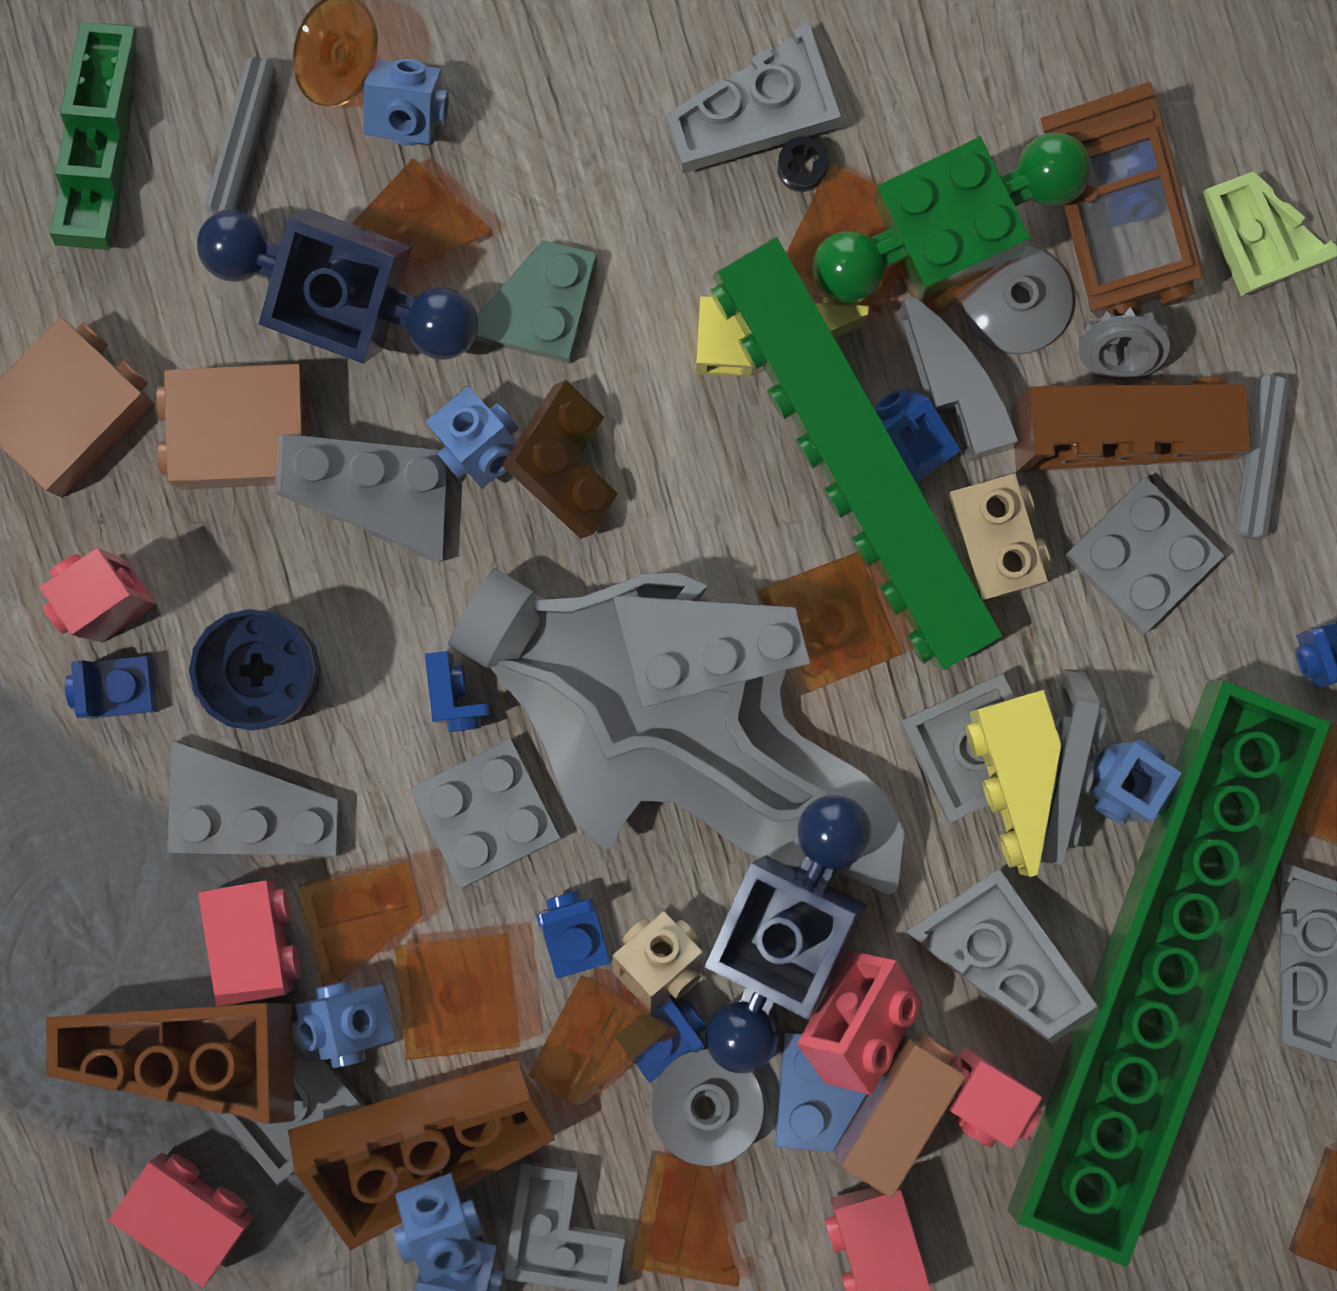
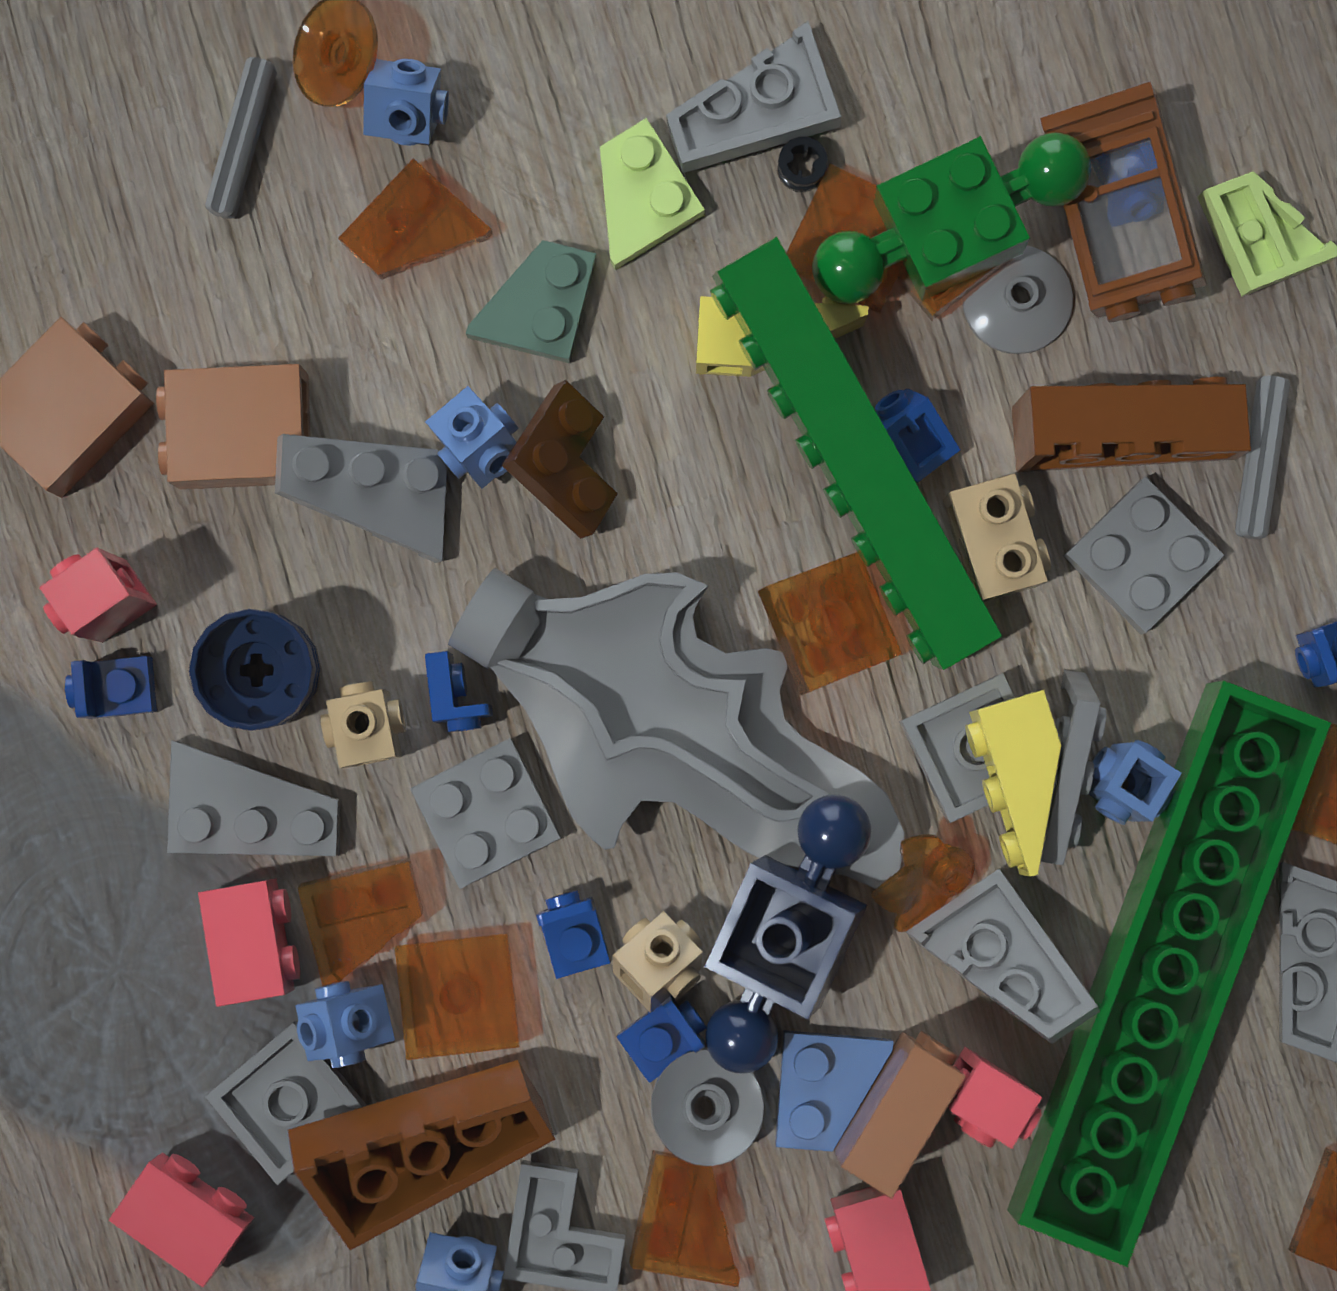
dark orange wedge [46,1003,294,1124] -> none
green slope [50,22,137,250] -> none
dark blue brick [197,208,478,364] -> none
medium blue brick [393,1173,483,1283] -> none
clear orange wing [528,975,676,1105] -> none
light grey wing [613,596,810,708] -> none
coral brick [797,951,923,1096] -> none
light grey slope [898,297,1018,462] -> none
light grey gear [1079,307,1170,380] -> none
none -> tan brick [320,681,406,768]
none -> yellowish green wing [600,118,705,270]
none -> clear orange plate [871,834,975,932]

